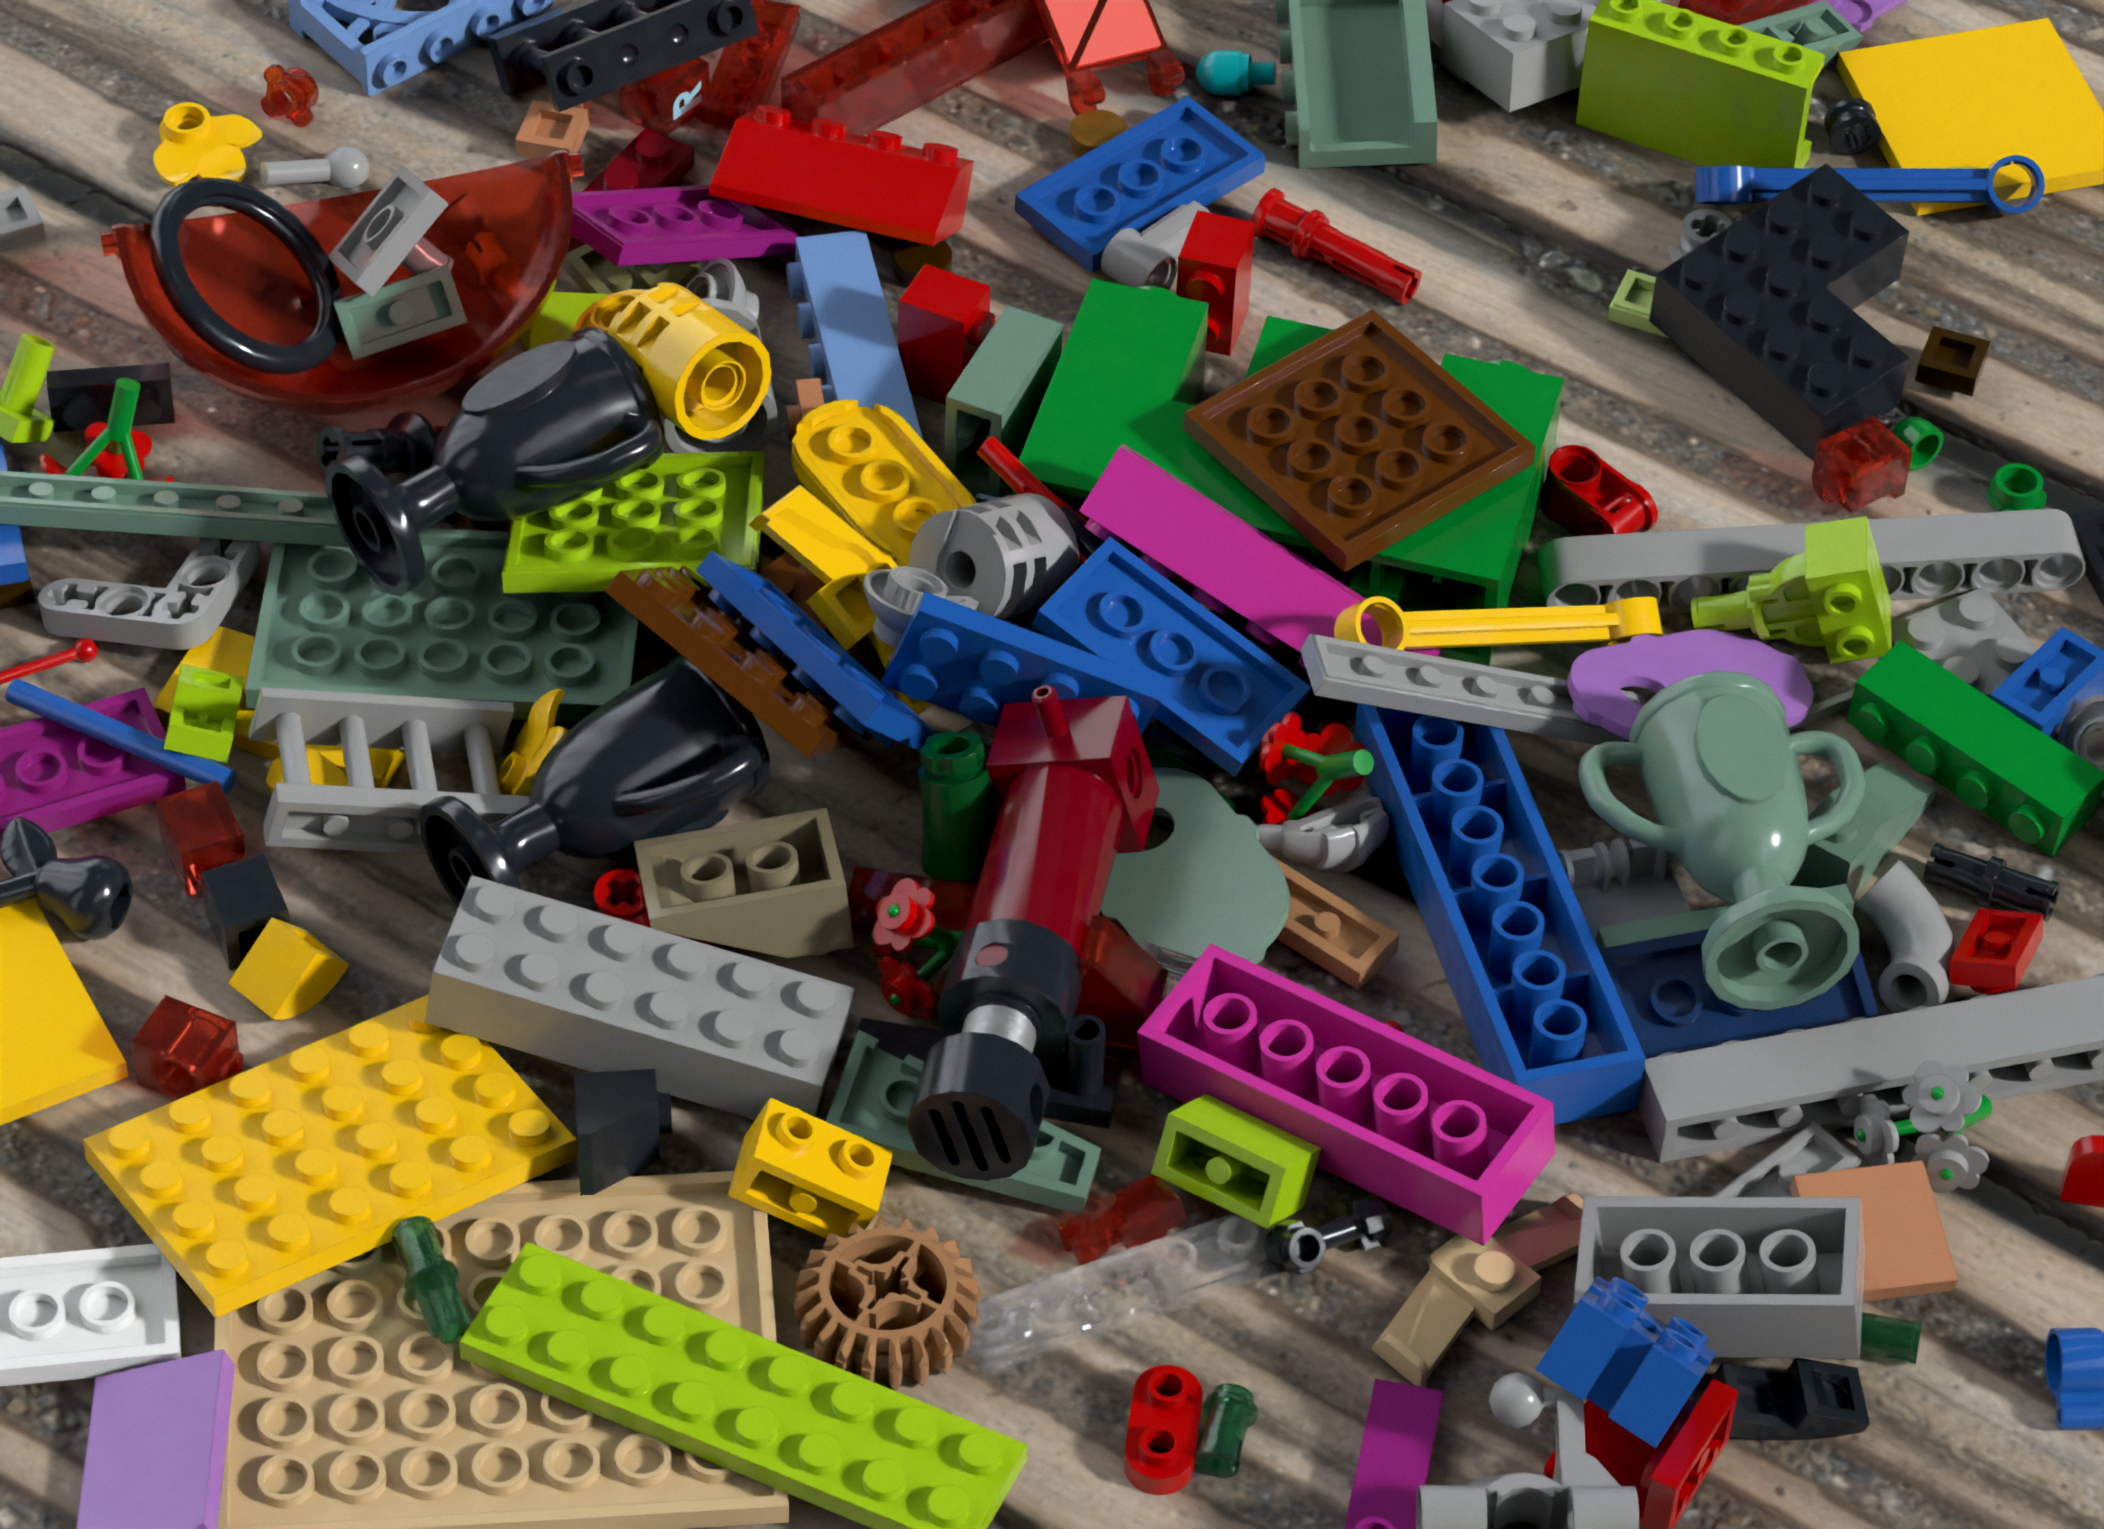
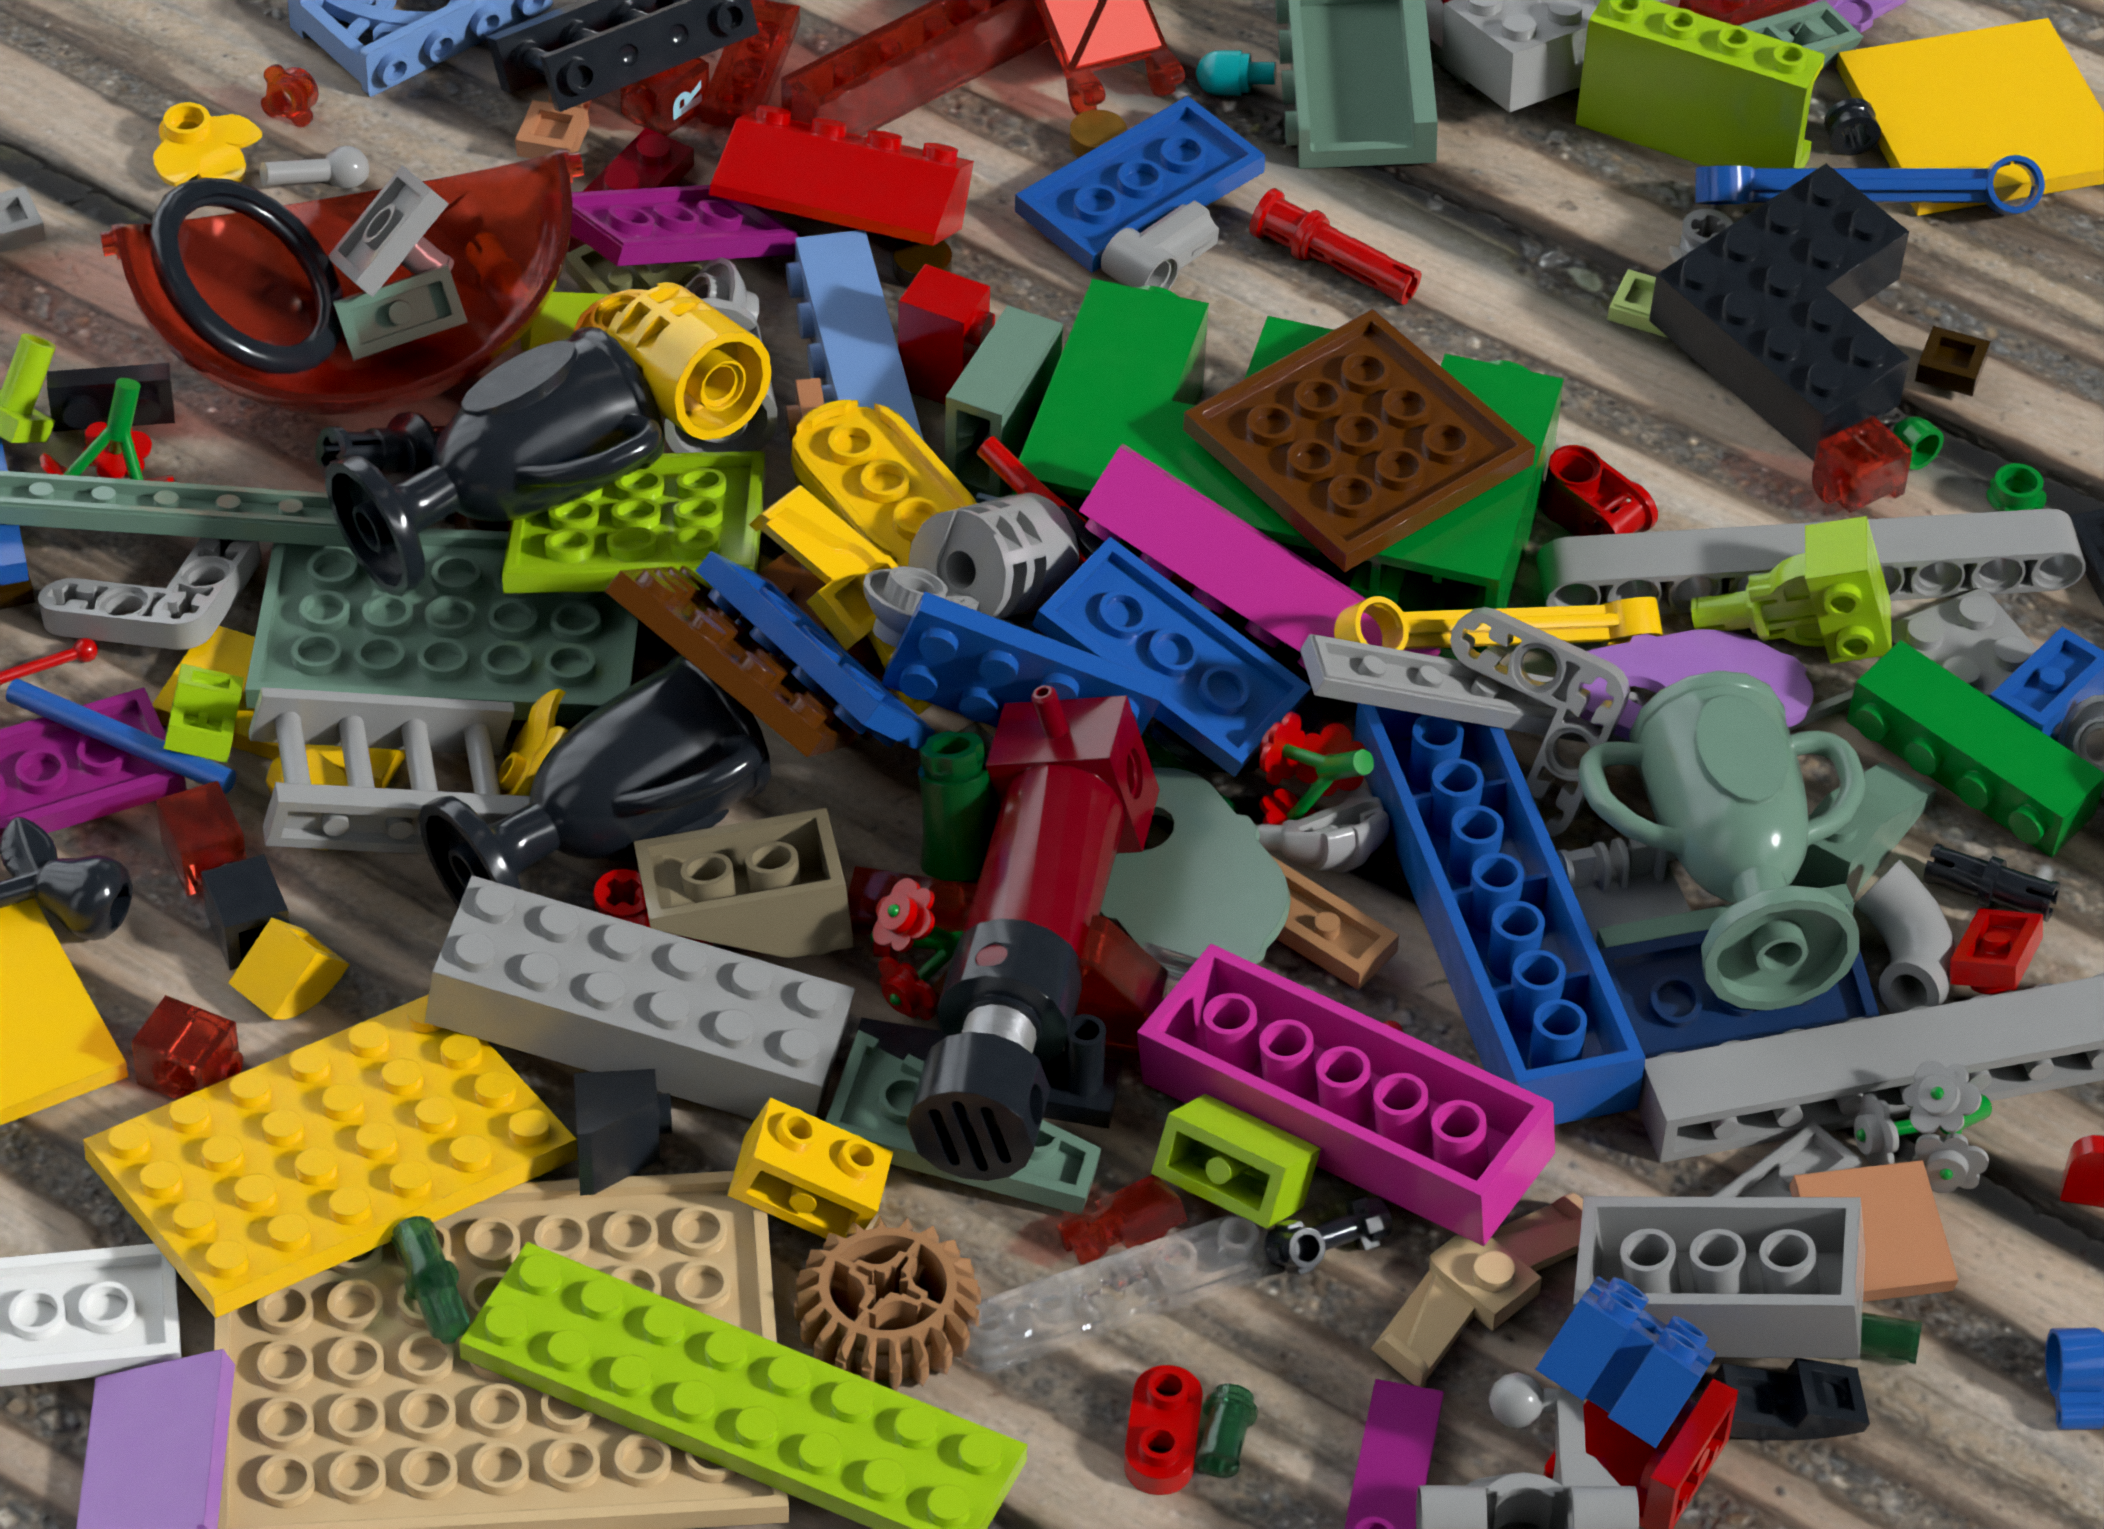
red brick [1176,210,1255,356] -> none
none -> light grey beam [1450,607,1630,837]

